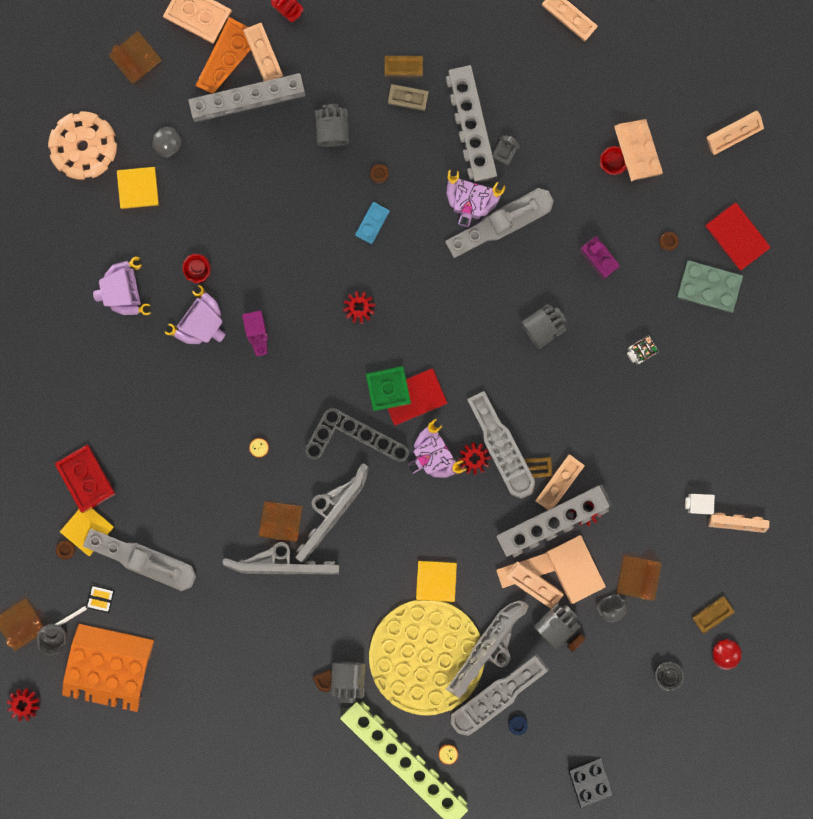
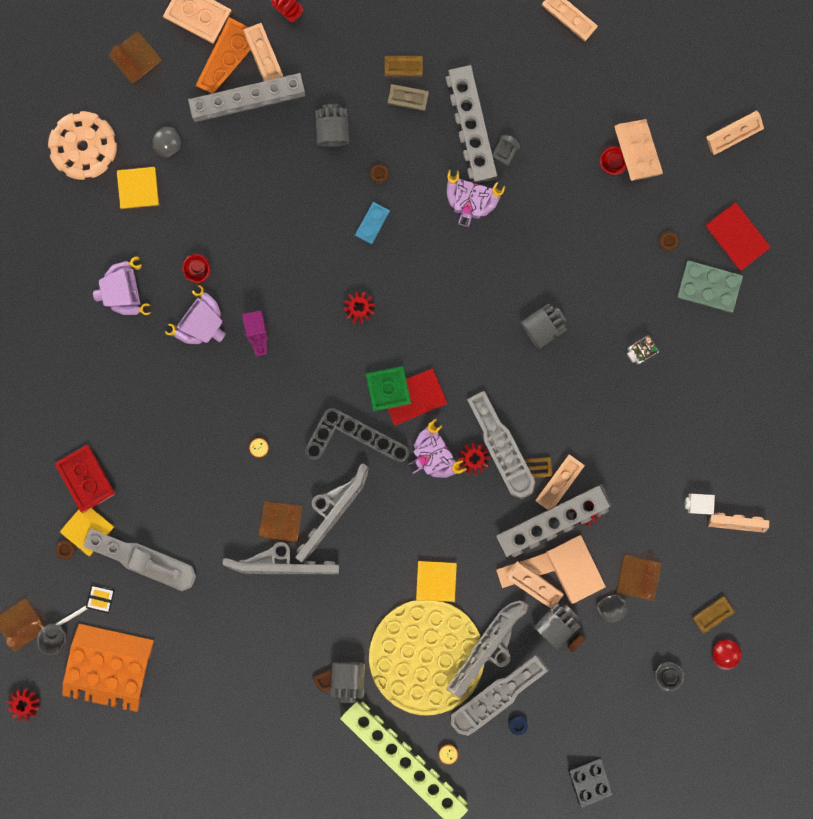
light grey piece [445,188,554,258] -> none
magenta hinge [579,236,620,280] -> none

